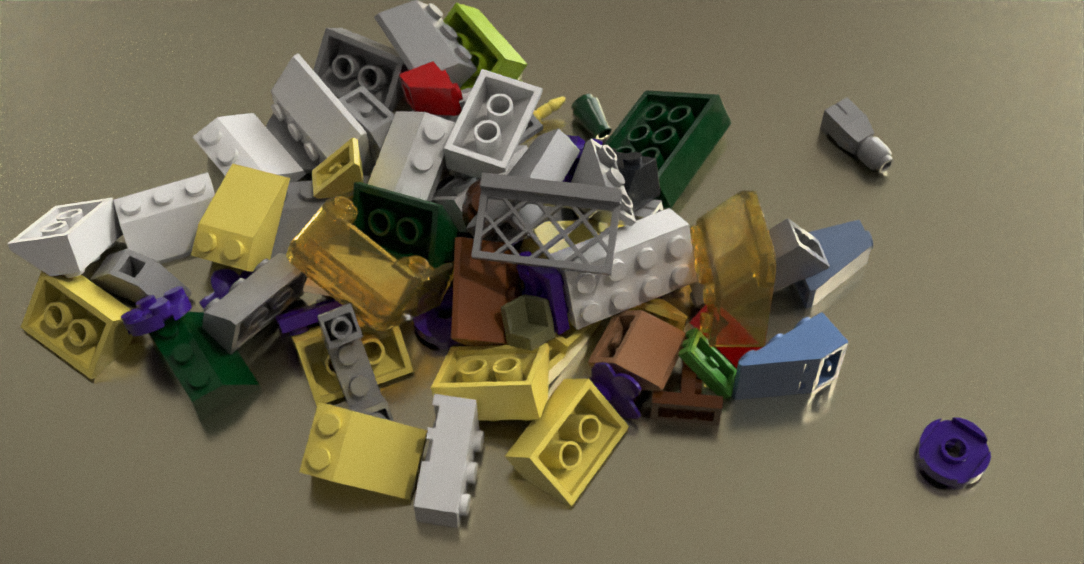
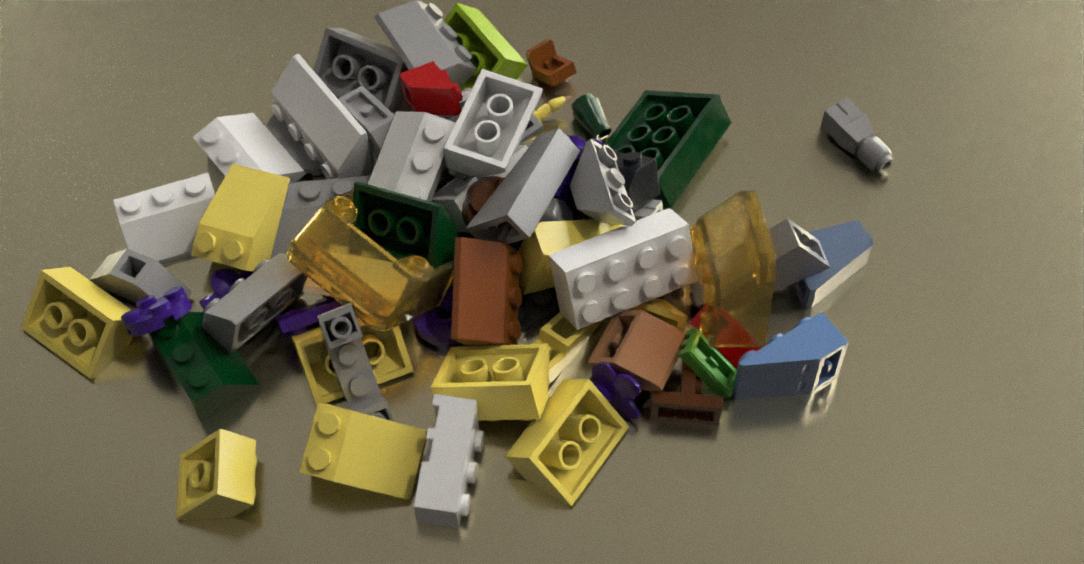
white slope [8,198,123,278] -> none
light yellow slope [312,137,364,199] -> none
light grey fence [471,172,622,276] -> none
olive panel [501,294,556,351] -> none
dark purple plate [517,251,570,335] -> none
dark purple plate [916,417,991,490] -> none
none -> light yellow slope [176,428,257,521]
none -> dark orange bracket [526,39,577,87]

